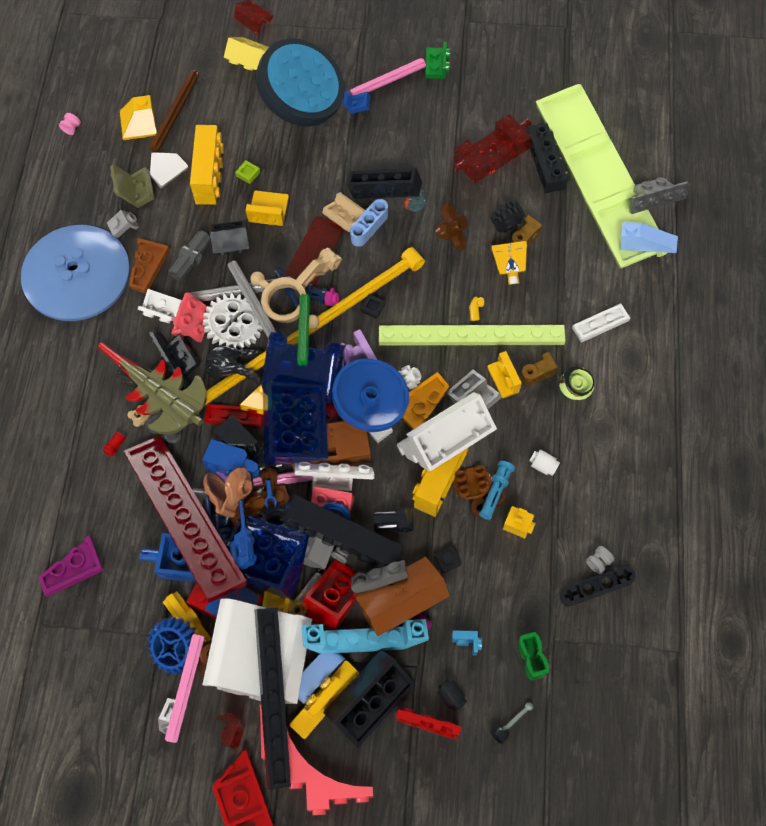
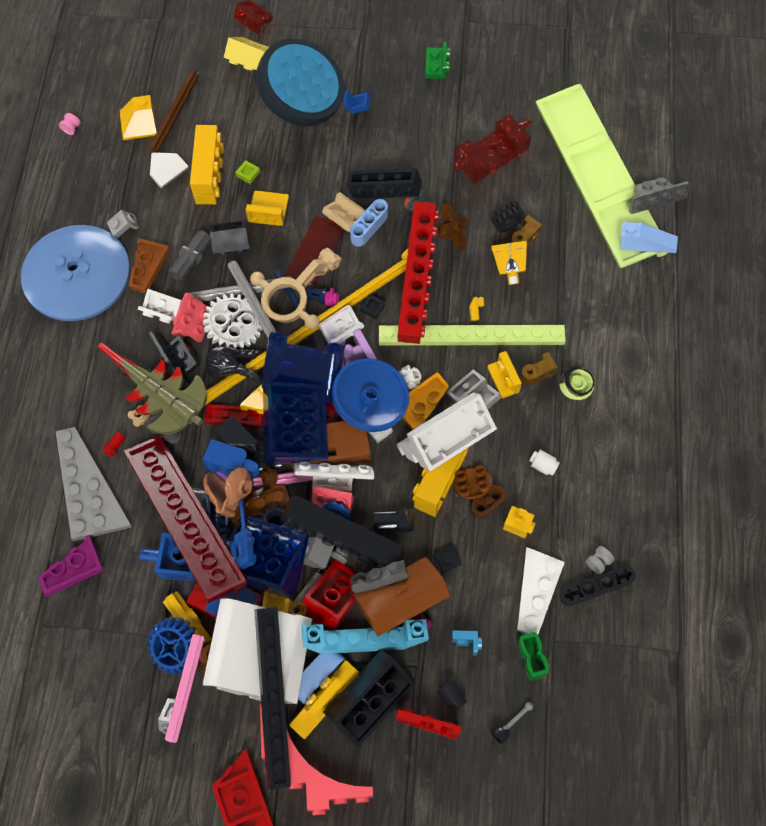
olive bracket [110,164,155,208] -> none
clear red bracket [217,713,246,752] -> none
blue hand [265,480,277,509] -> none
green axle [297,294,310,366] -> none
bright pink axle [350,58,426,96] -> none
dark azure pin [479,461,515,520] -> none
black brick [526,123,569,193] -> none
white tile [572,304,630,343] -> none
none -> light grey wing [56,427,132,541]
none -> white bracket [318,305,364,346]
none -> red brick [398,201,439,344]
none -> white wing [517,547,565,635]

